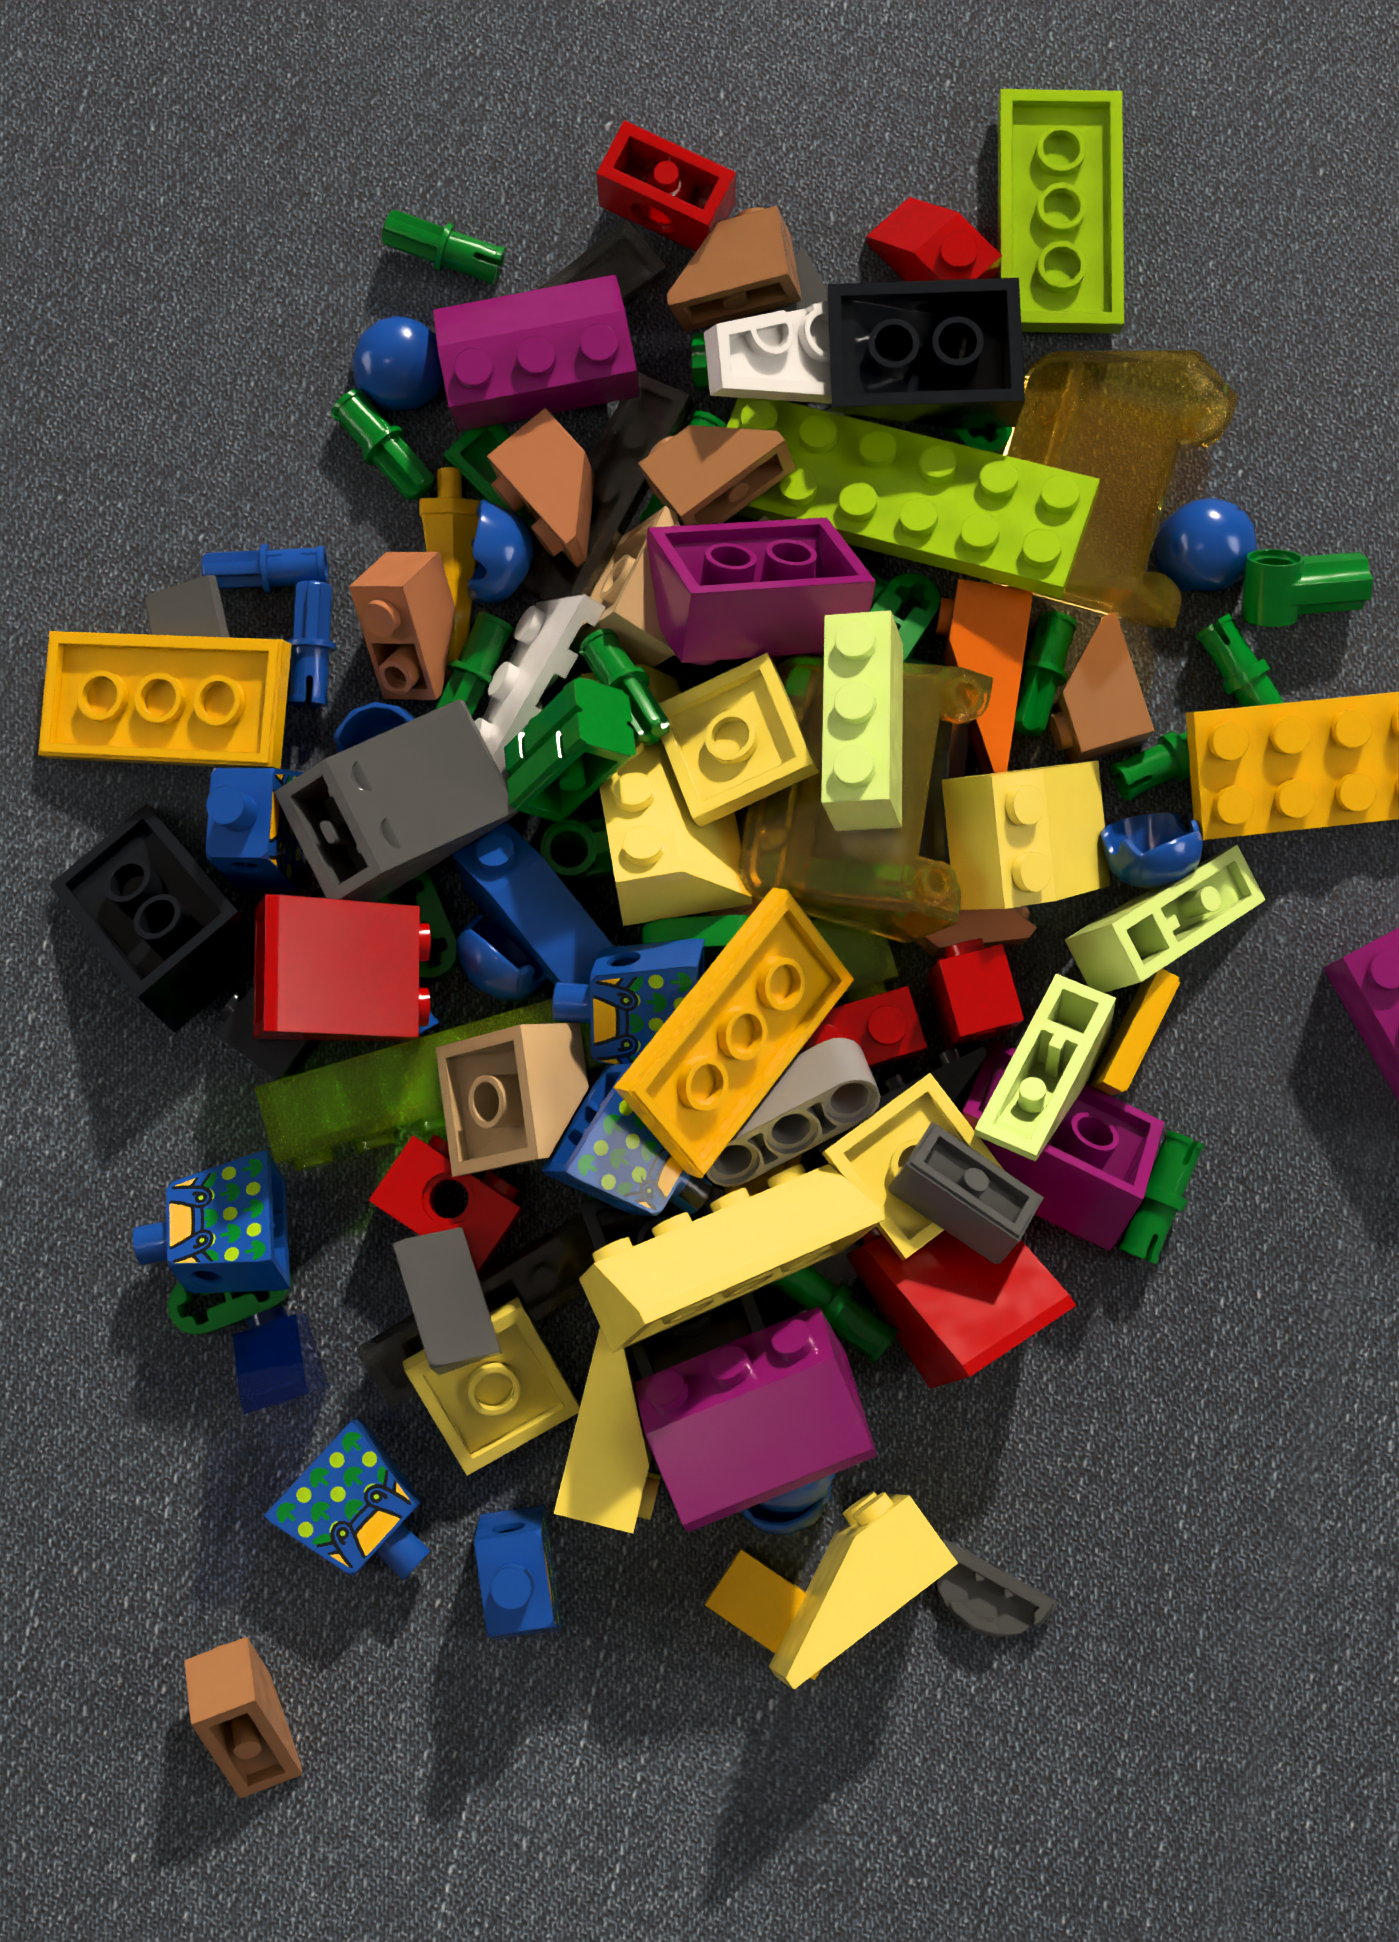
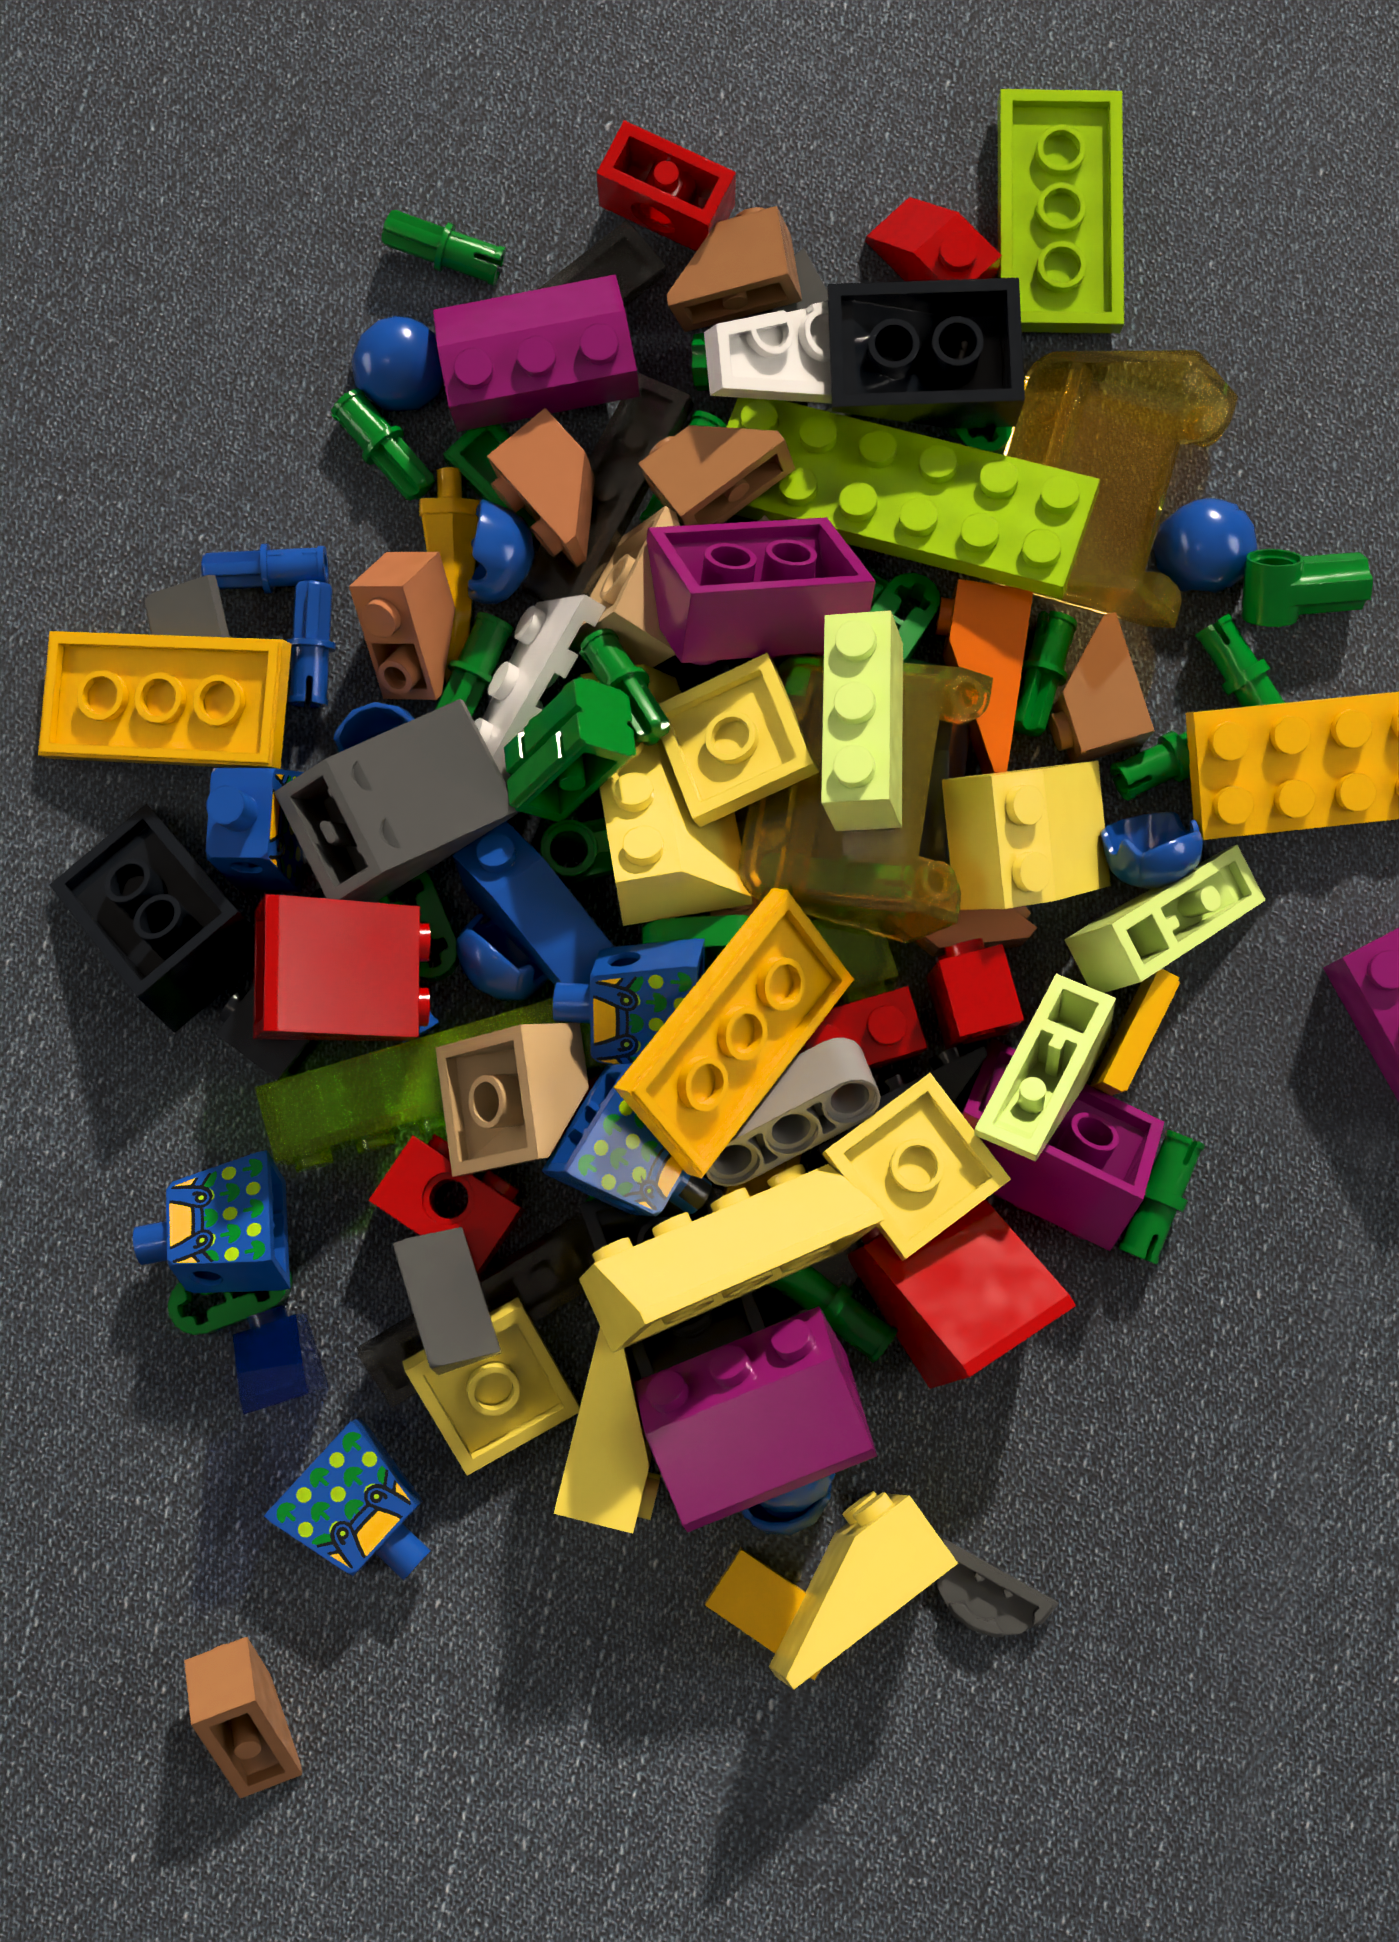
blue torso [474,1504,563,1640] -> none
dark grey slope [889,1122,1044,1264] -> none

